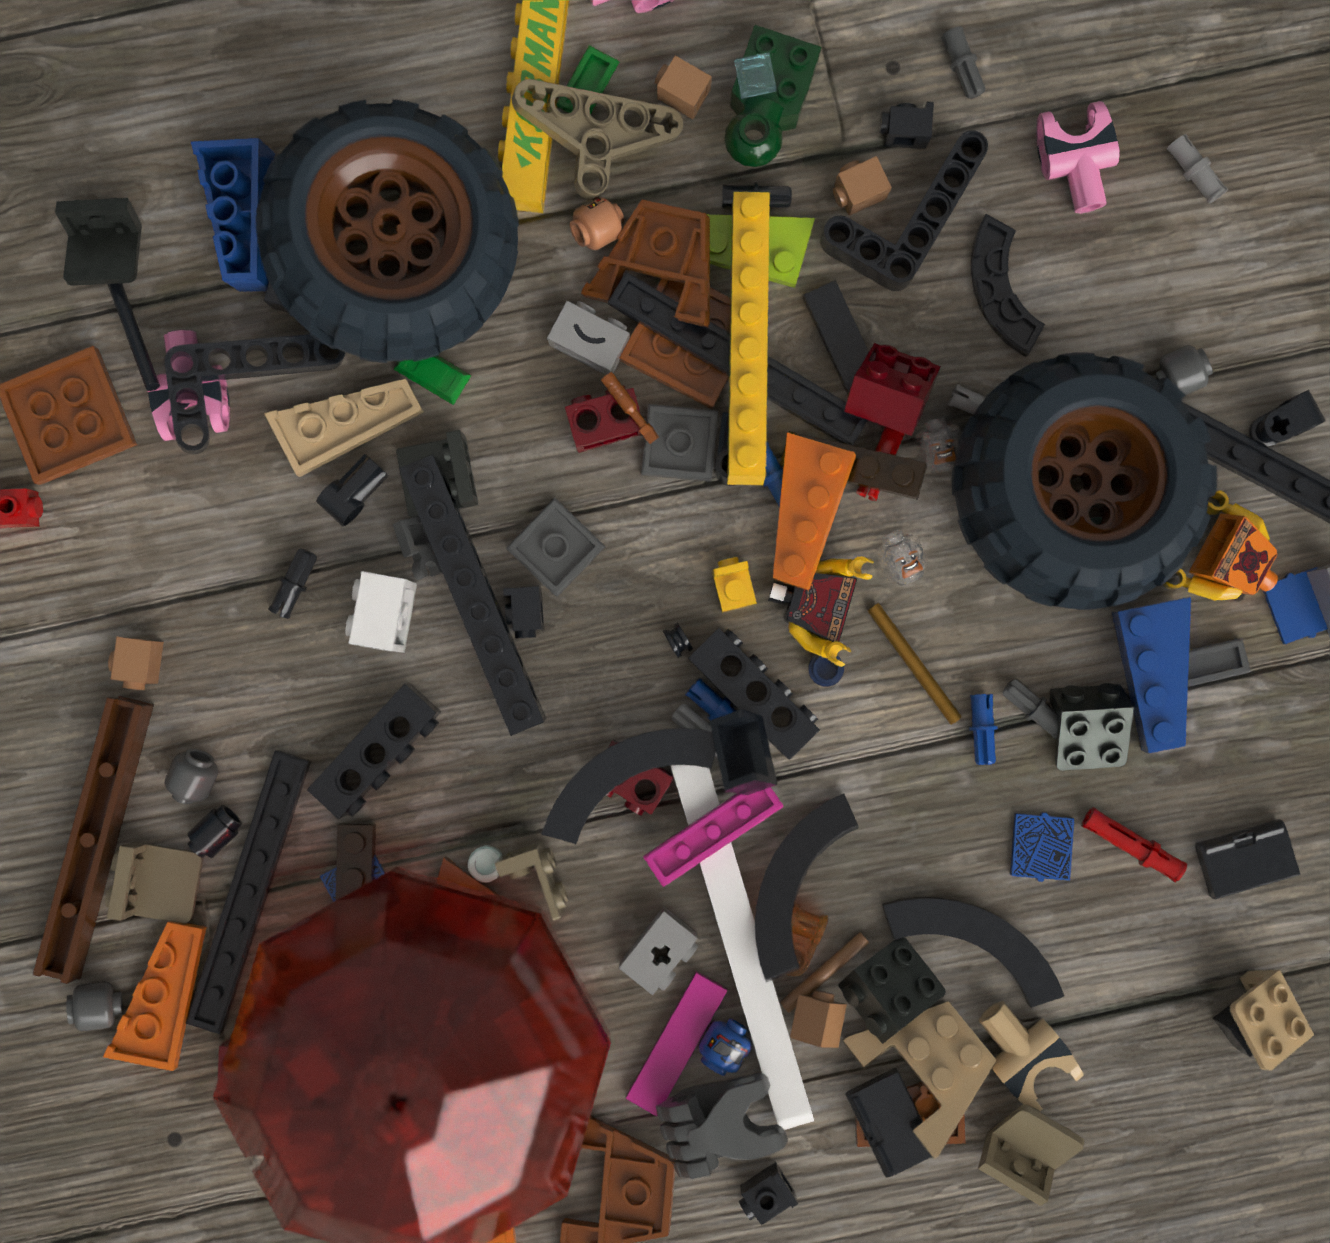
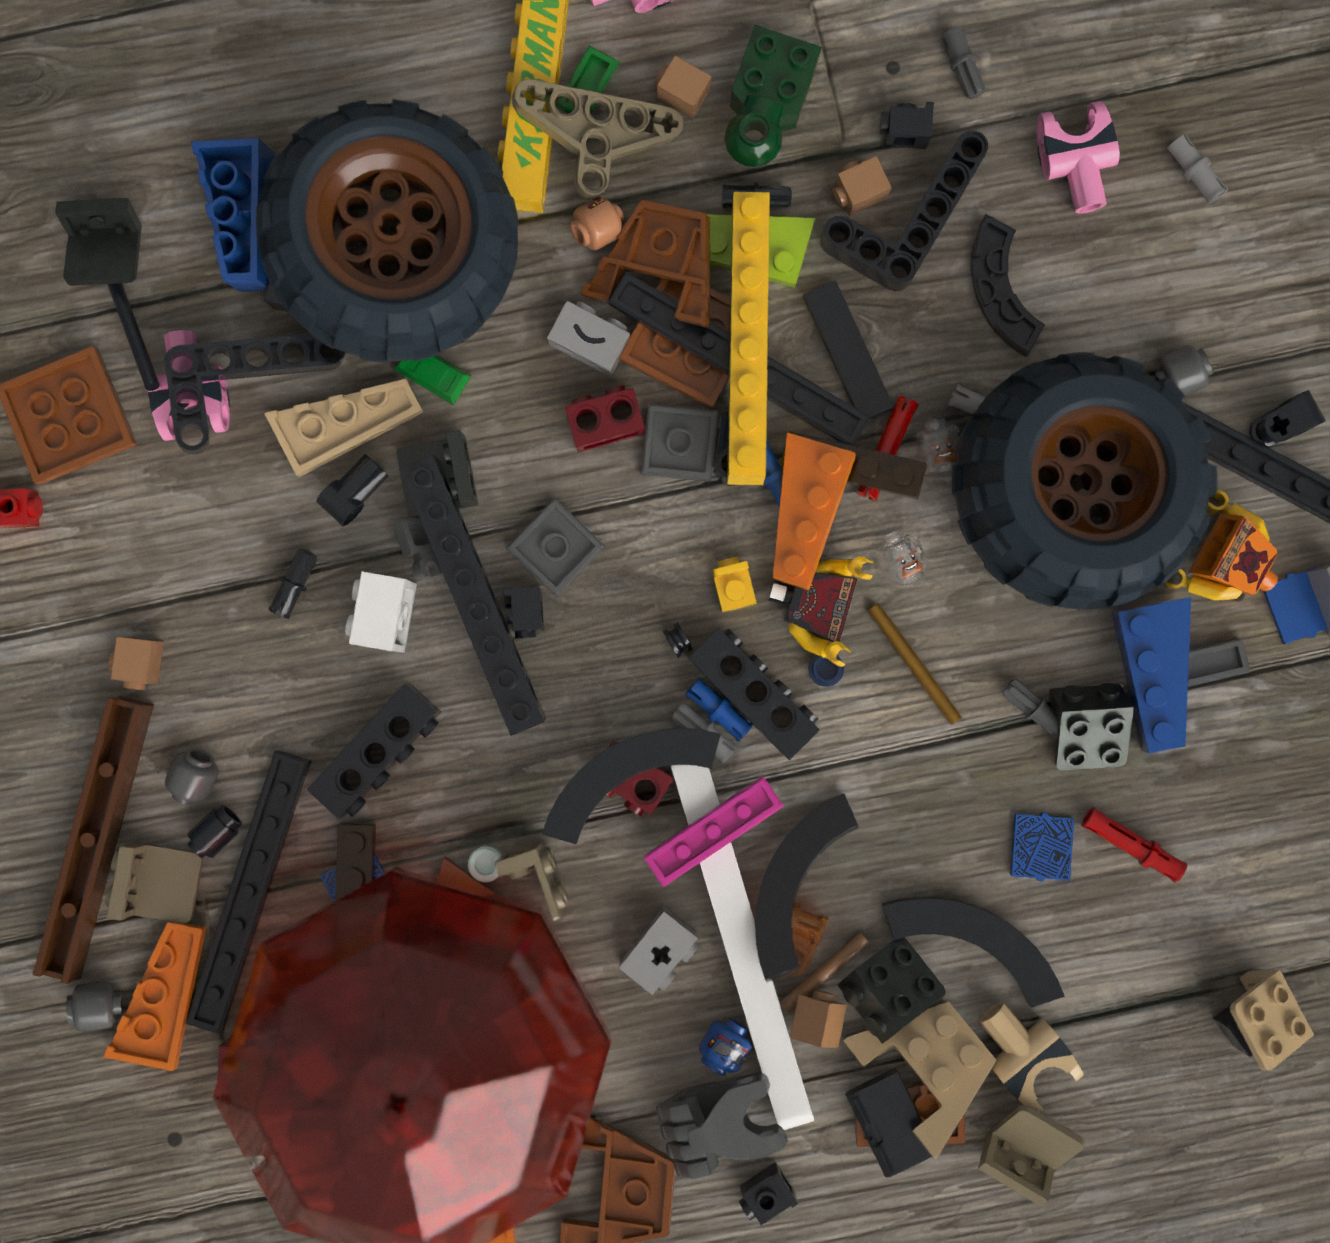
dark orange piece [601,372,659,444] -> none
dark pink tile [626,971,727,1116] -> none
black panel [710,710,778,795] -> none
clear light blue tile [734,52,776,99] -> none
dark red slope [844,343,941,436] -> none
blue axle [969,694,998,765] -> none
black piece [1195,819,1300,899] -> none

